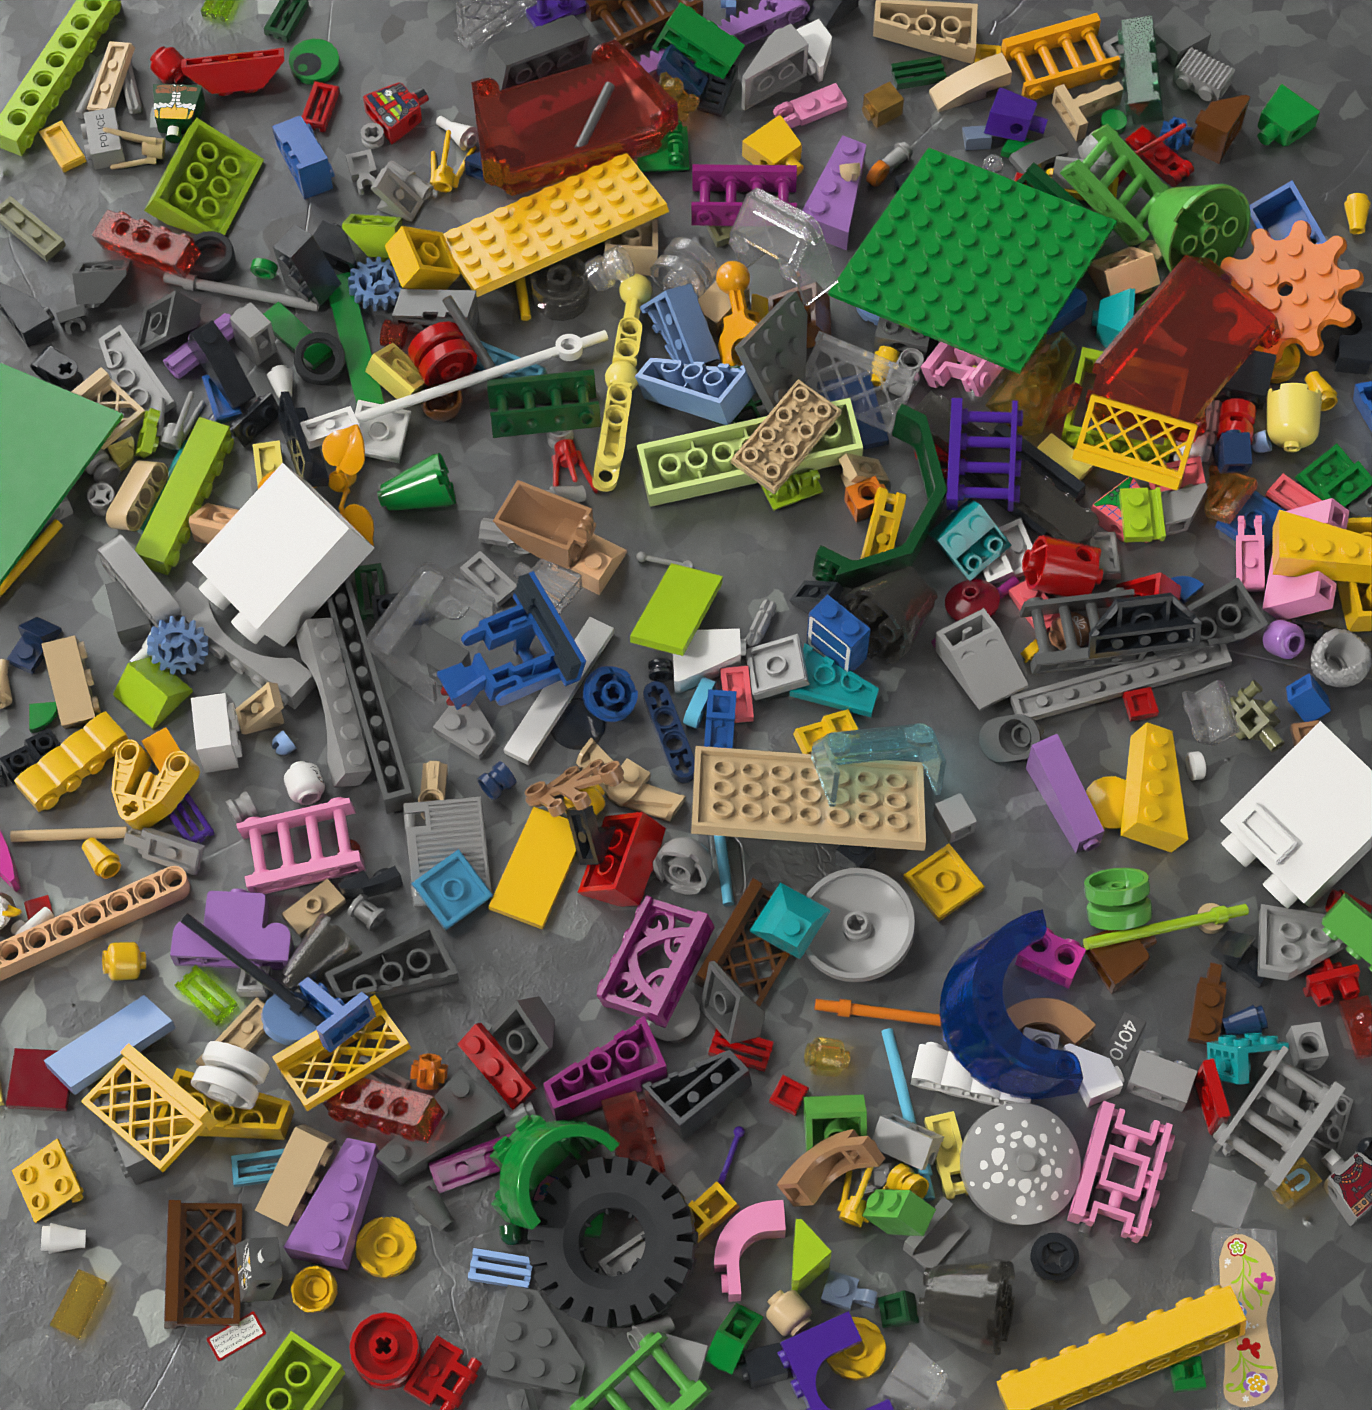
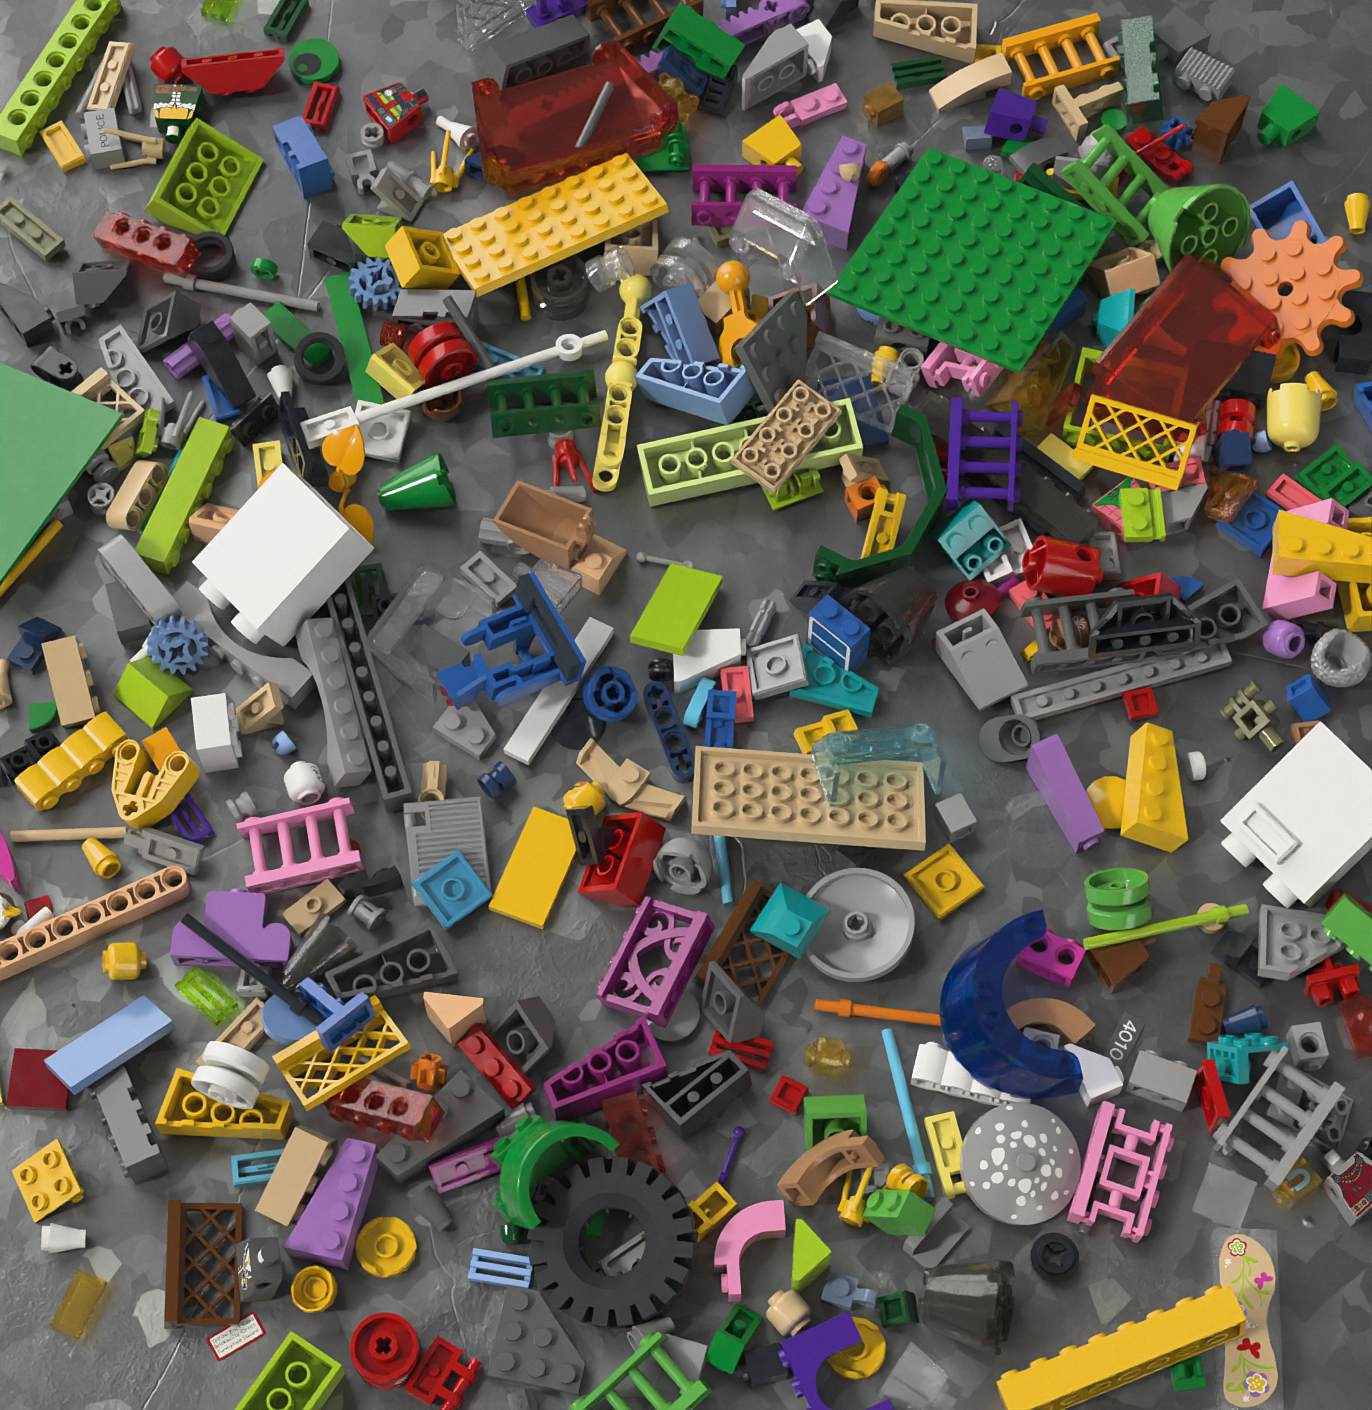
yellow fence [81,1043,218,1172] -> none
black wedge [273,225,341,306] -> none
medium nougat plant [525,759,624,817] -> none
light grey hinge [872,1113,944,1170] -> none
clear bracket [1182,680,1240,746] -> none
bright pink hinge [1236,515,1265,592] -> none
none -> light nougat slope [423,992,487,1048]

